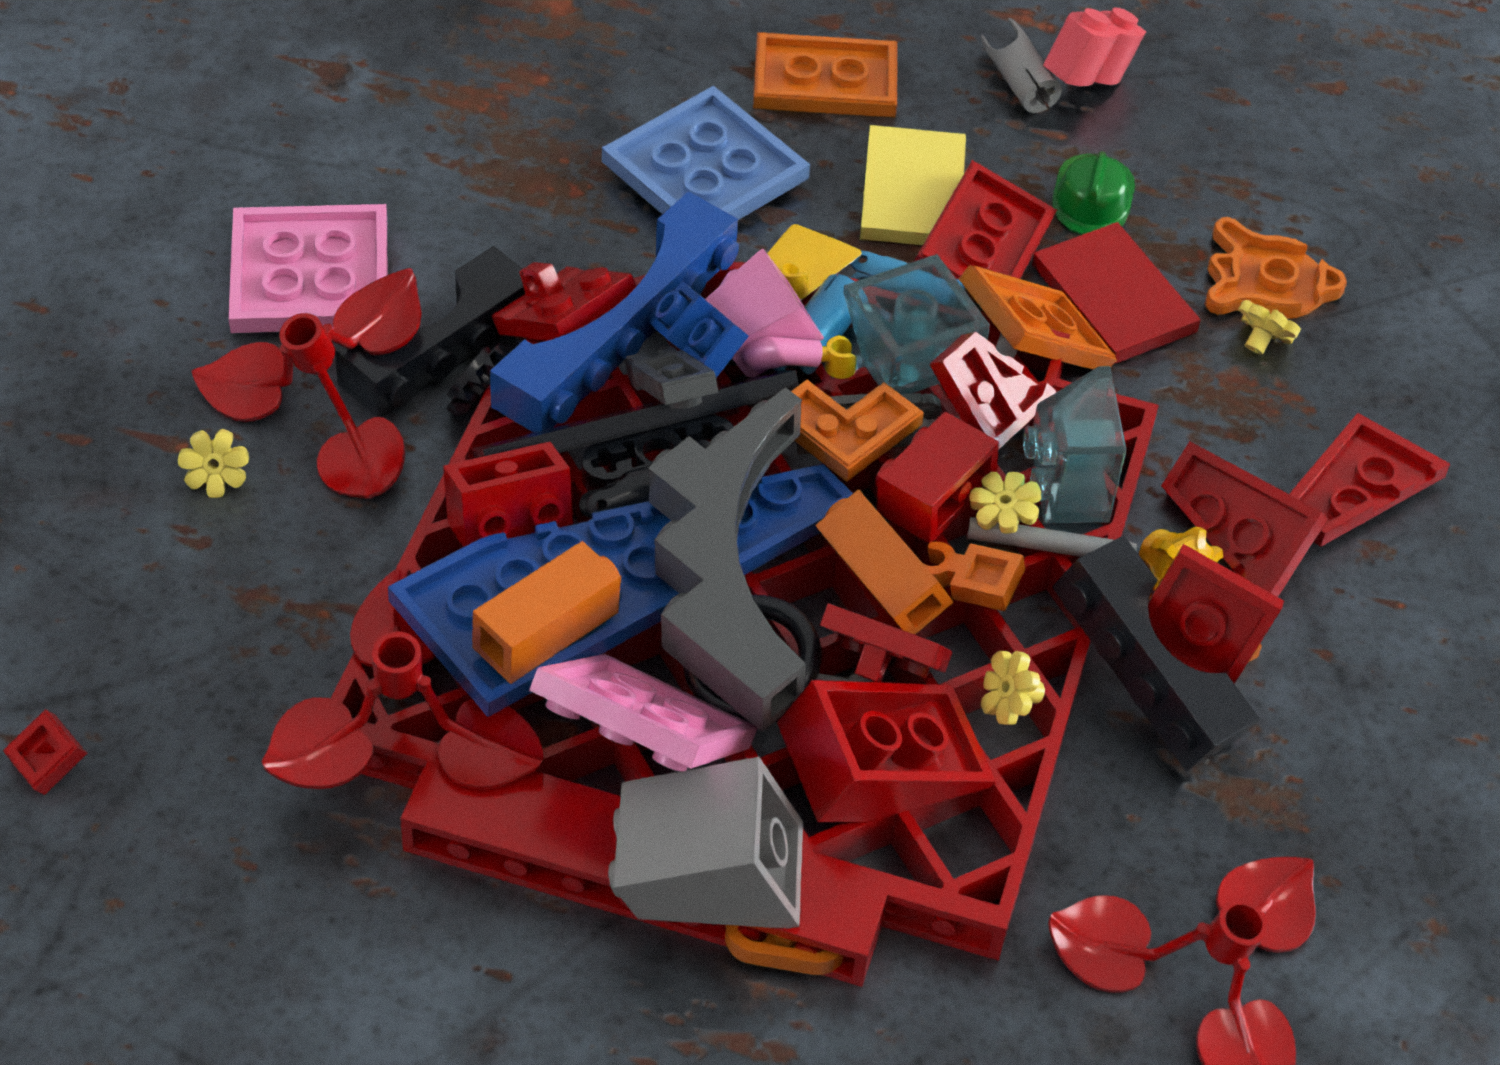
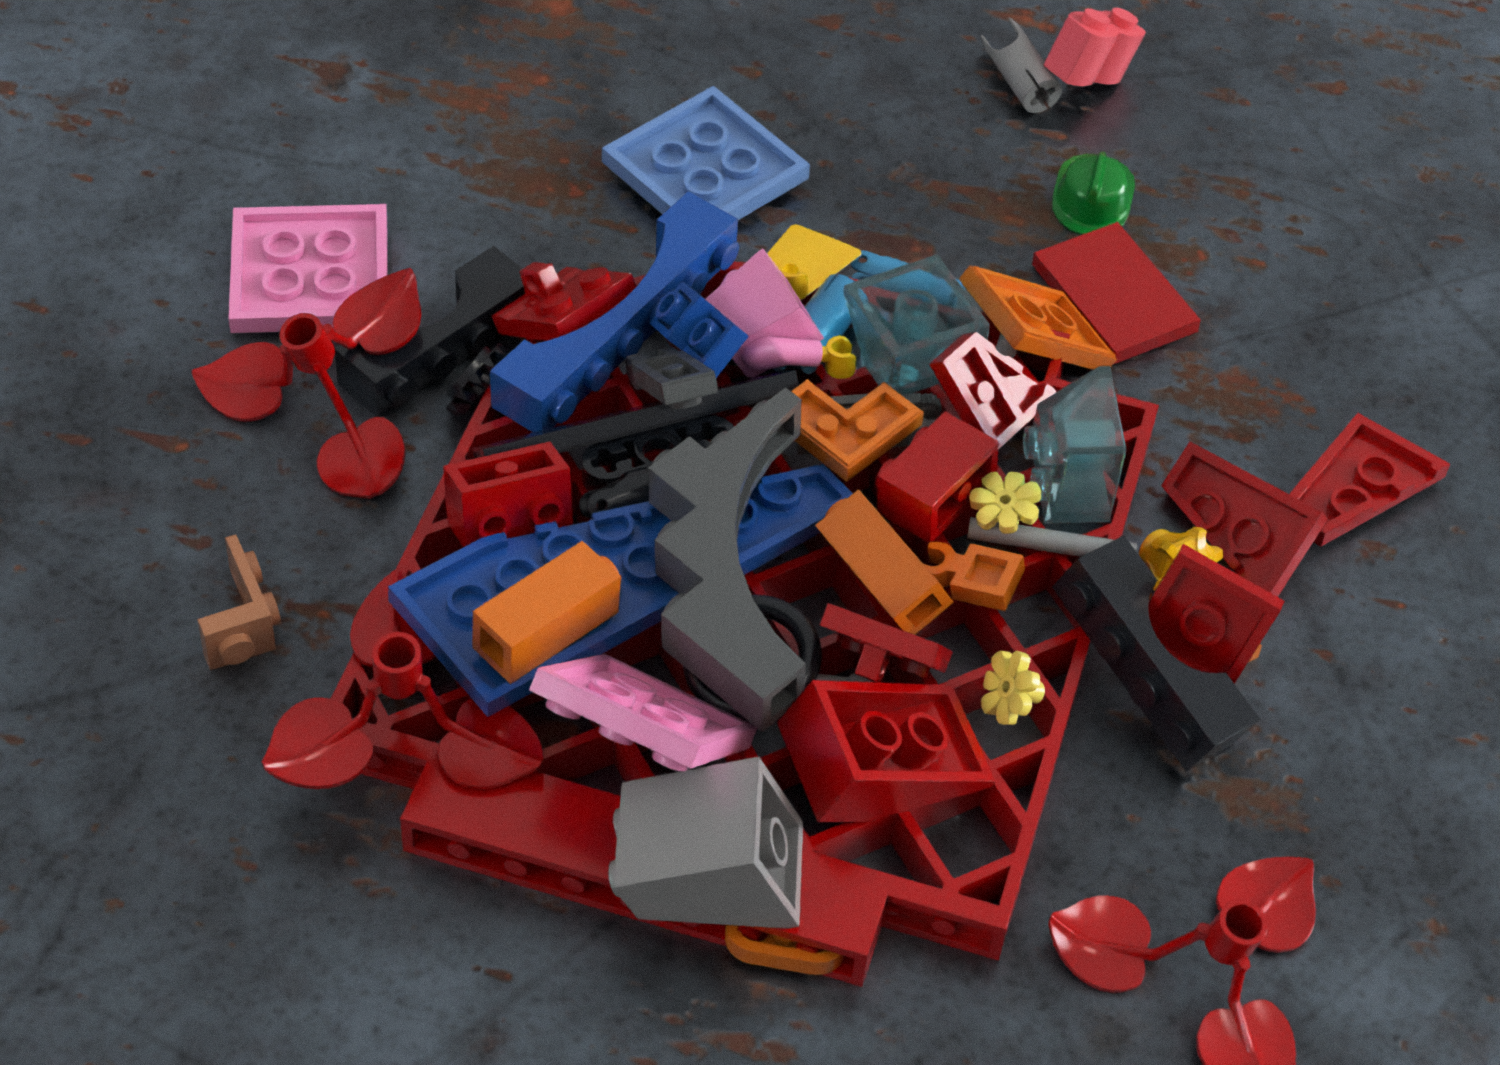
red tile [3,709,88,795] -> none
light yellow plant [177,429,249,498] -> none
orange tile [753,32,898,118] -> none
light yellow tile [860,125,966,245] -> none
red tile [912,160,1057,305] -> none
orange tile [1204,217,1347,319] -> none
light yellow plant [1238,300,1301,355] -> none
none -> nougat bracket [197,534,281,670]

